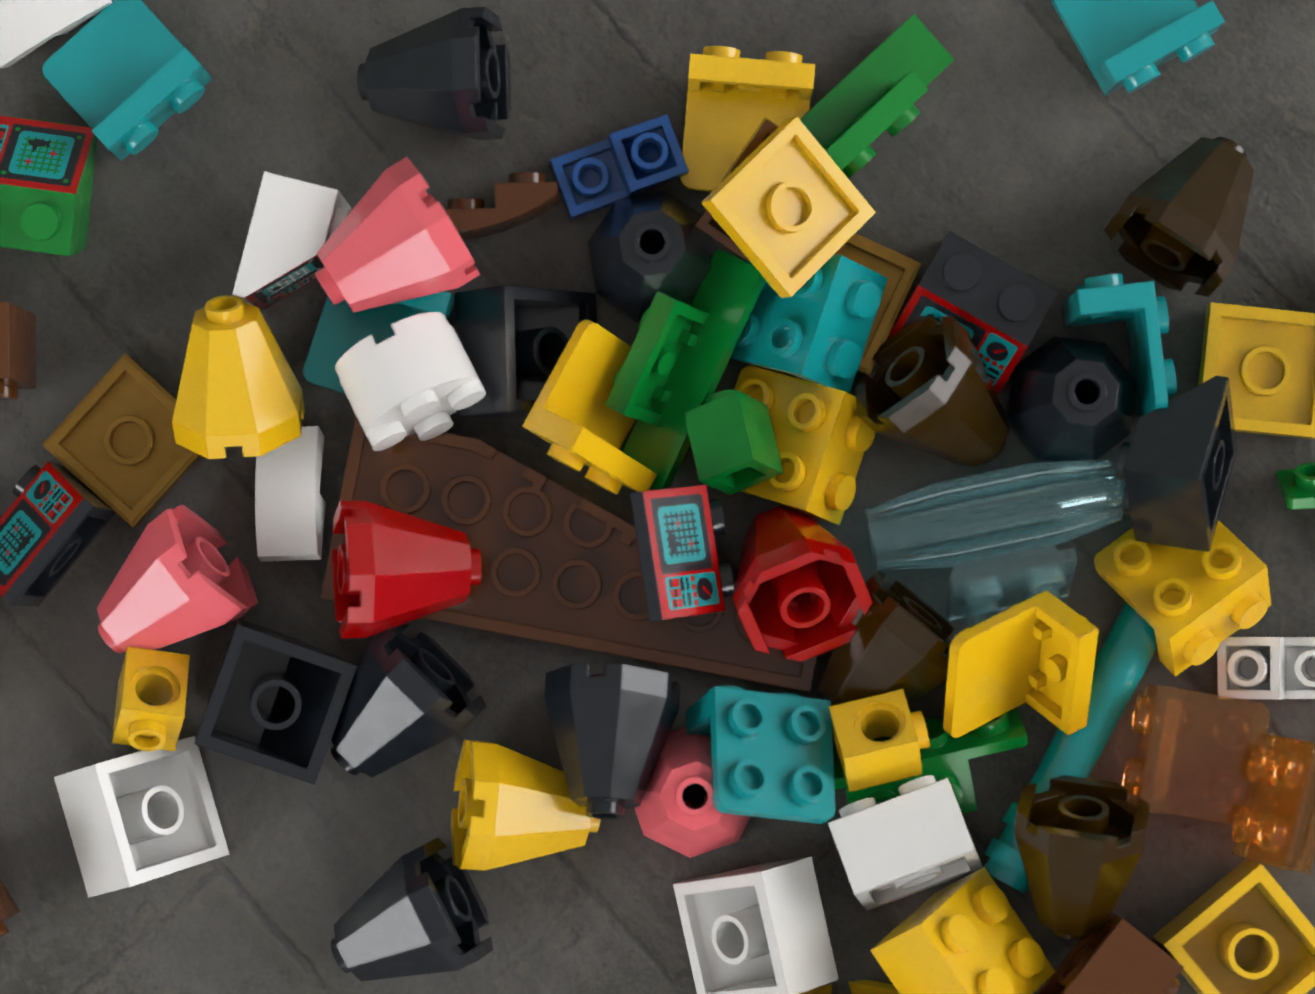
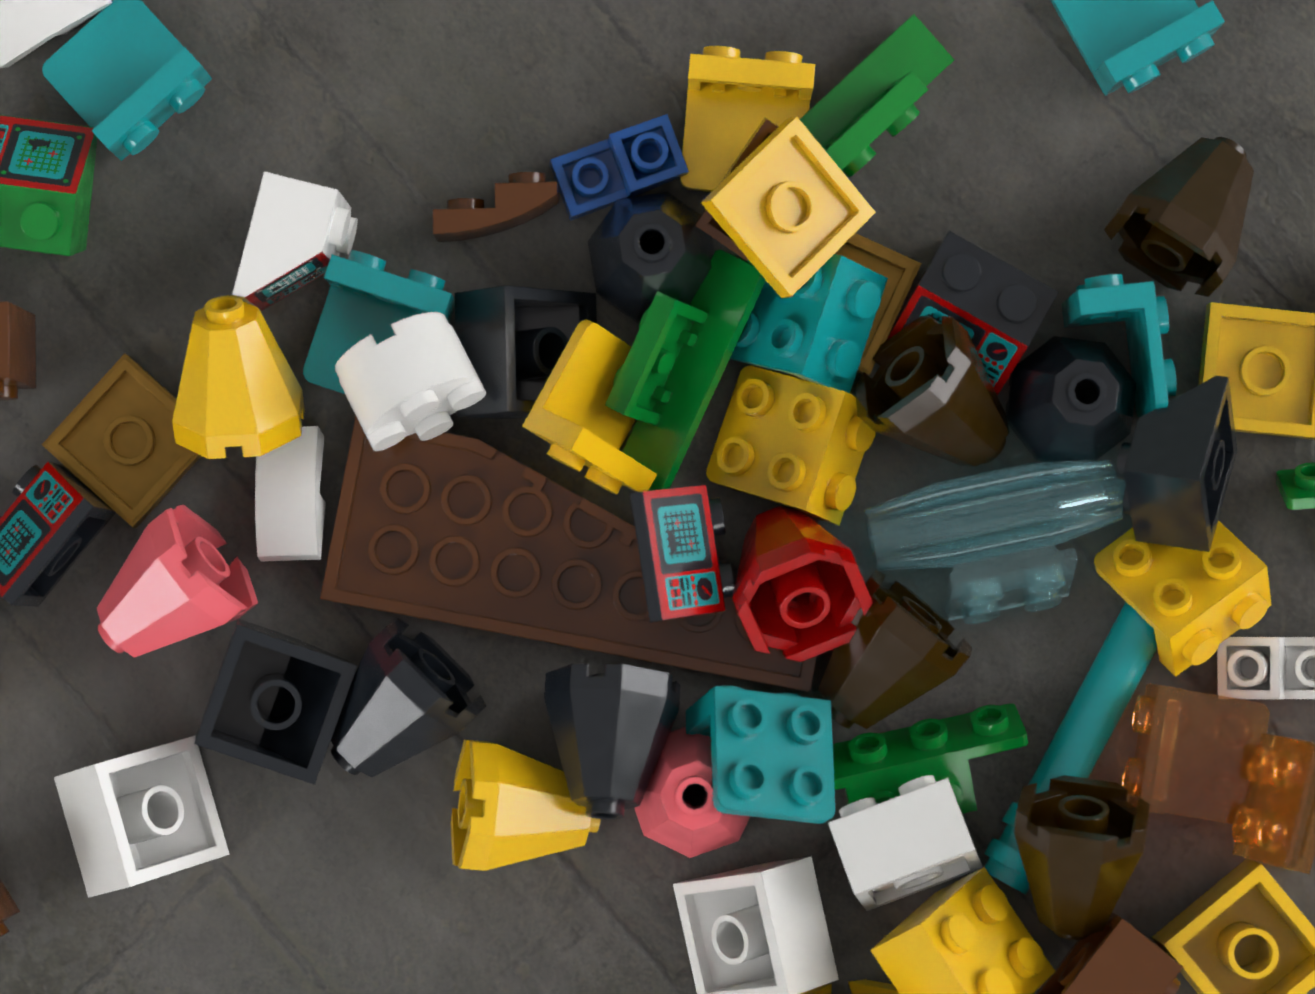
yellow brick [112,646,190,752] -> none
coral cone [314,157,480,312] -> none
red cone [331,501,482,639] -> none
black cone [331,838,493,981] -> none
black cone [357,7,511,141] -> none
green brick [684,390,783,495] -> none
yellow brick [829,689,930,792] -> none
yellow bracket [943,590,1099,738] -> none

